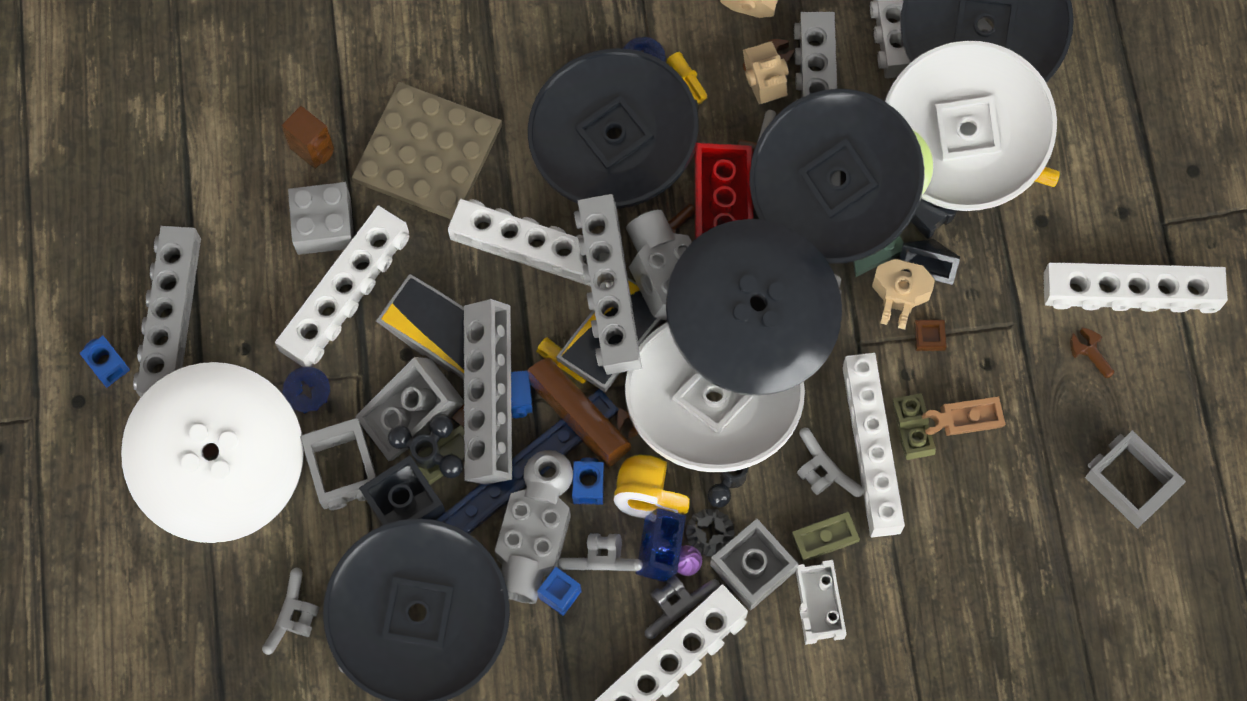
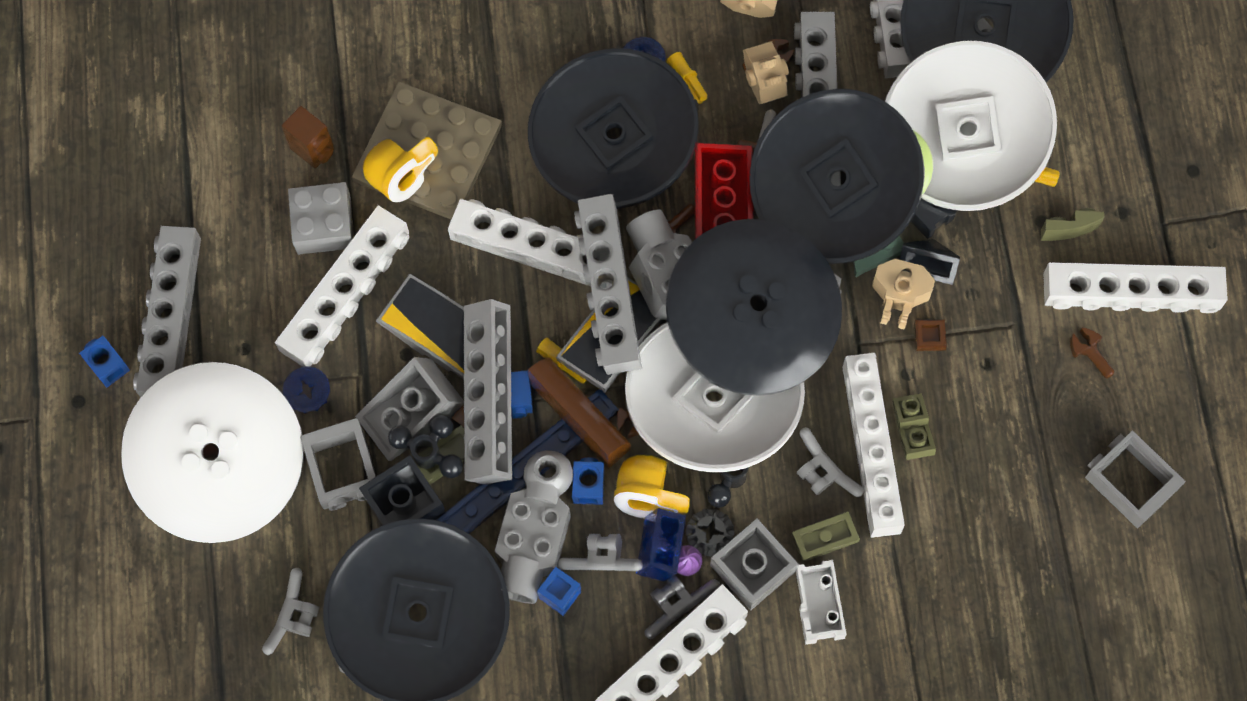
medium nougat plate [922,396,1006,436] -> none
none -> yellow piece [363,137,438,202]
none -> olive slope [1041,208,1104,241]

